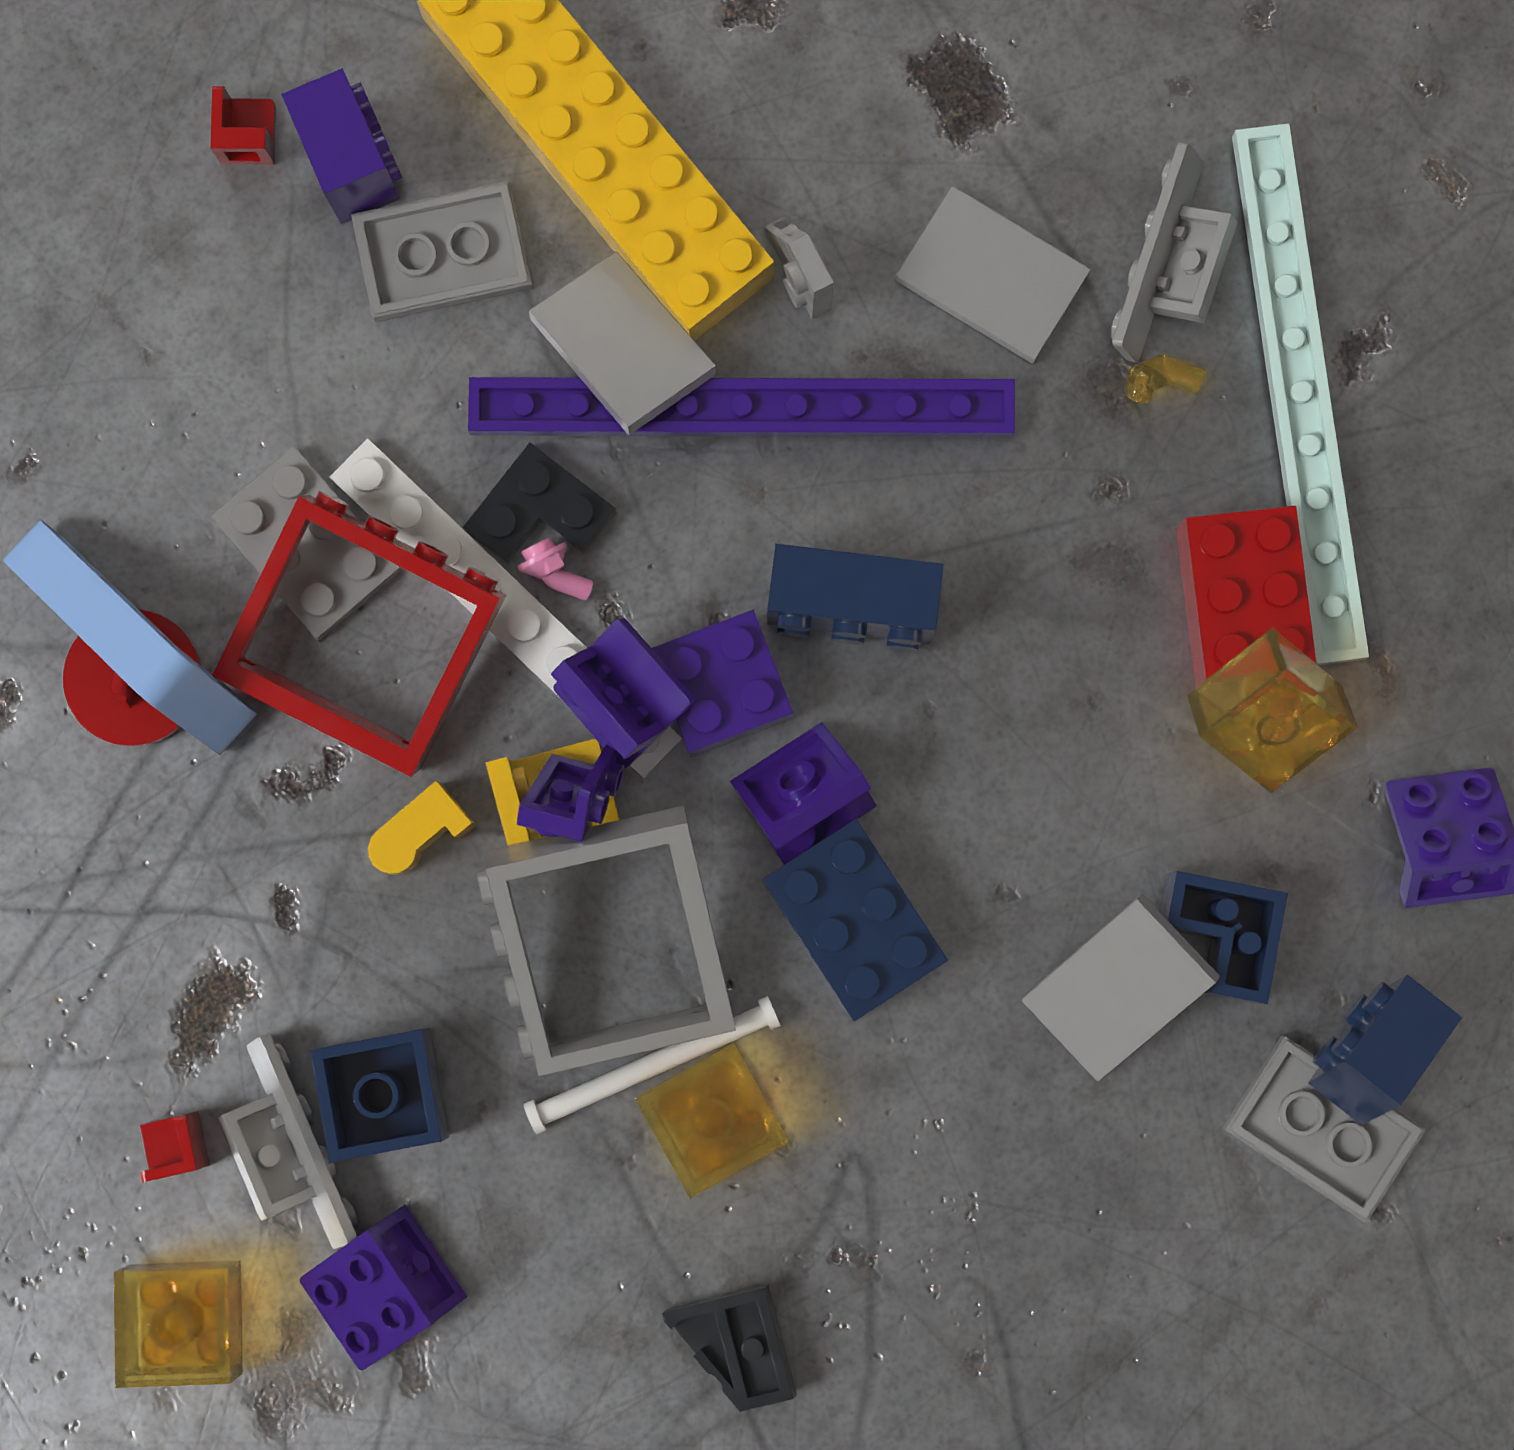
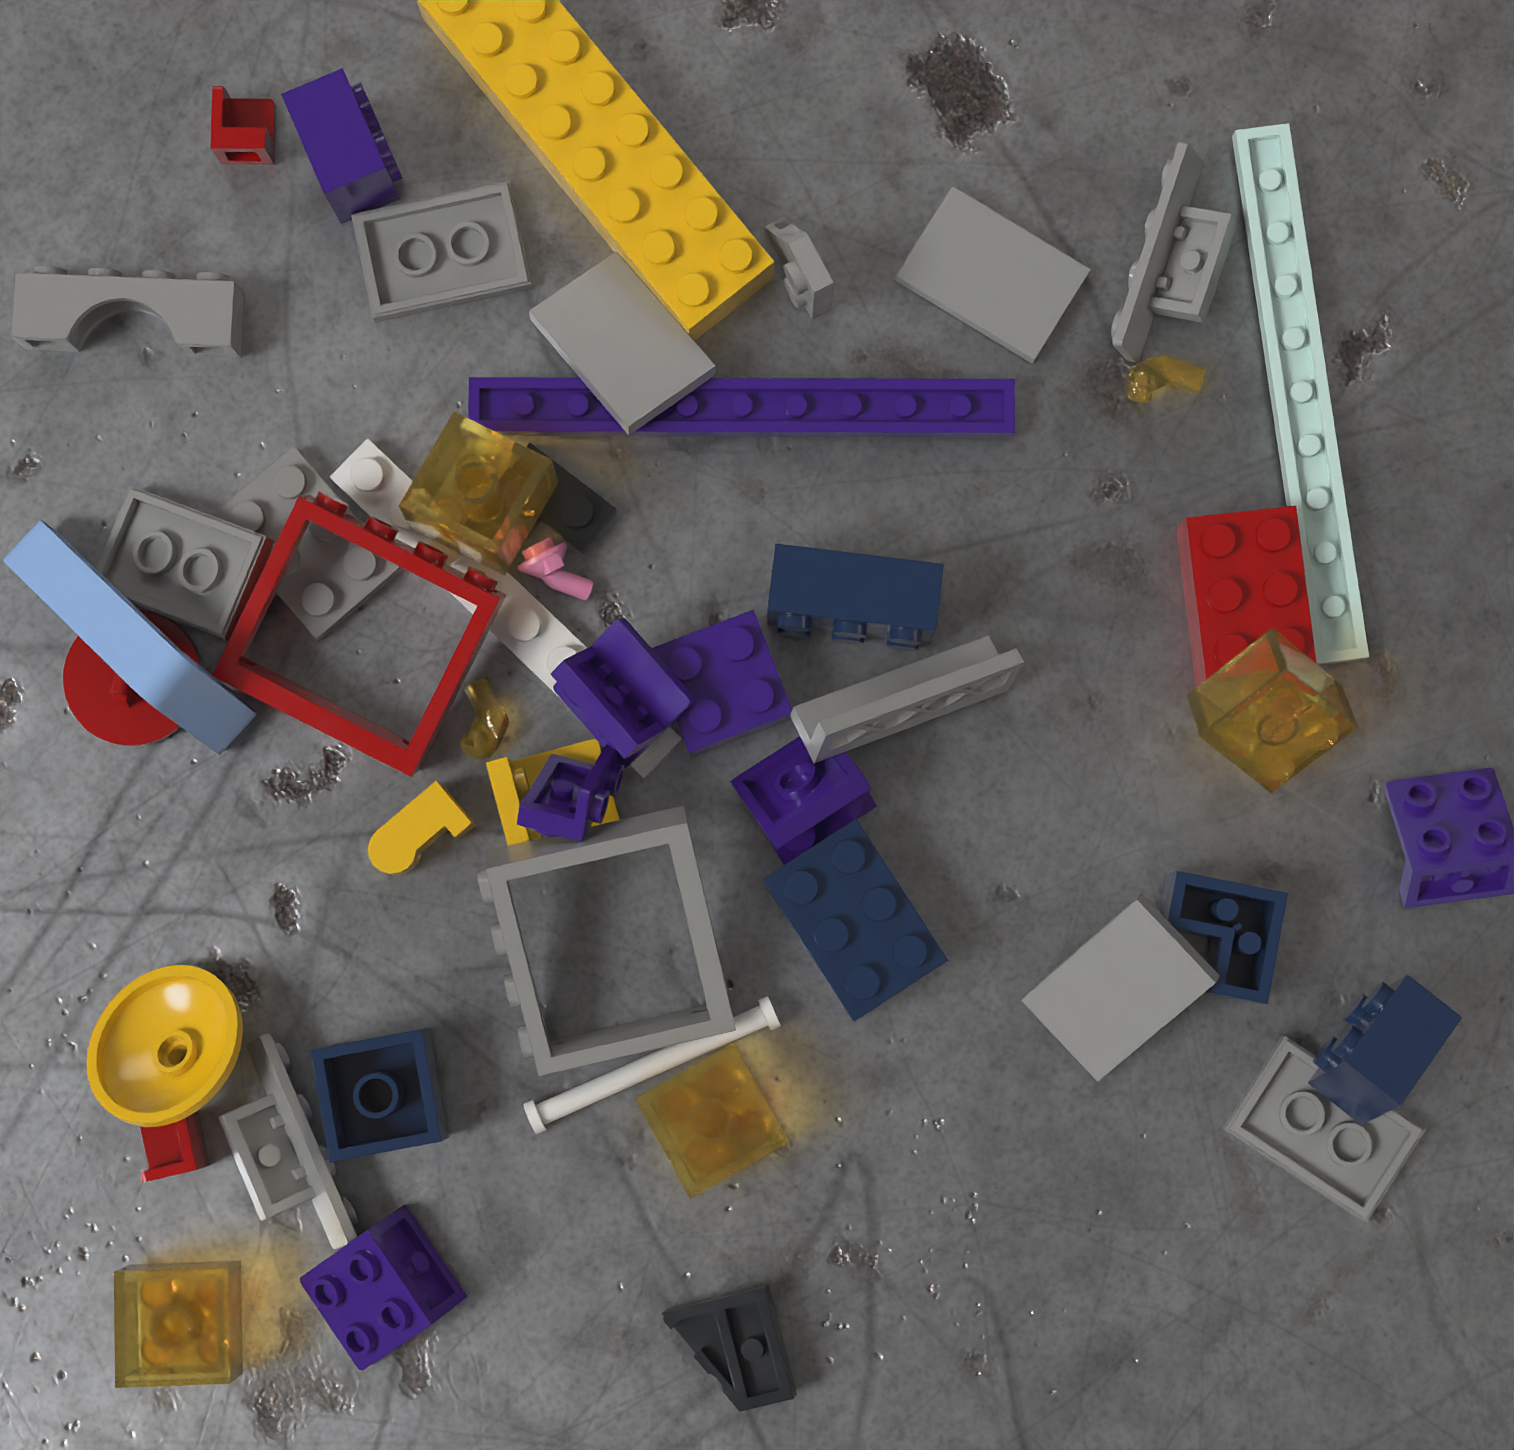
none -> light grey arch [11,266,245,358]
none -> yellow dish [86,965,243,1127]
none -> light grey tile [96,485,275,641]
none -> clear yellow brick [398,412,558,576]
none -> clear yellow arm [460,677,509,760]
none -> light grey fence [790,635,1024,763]

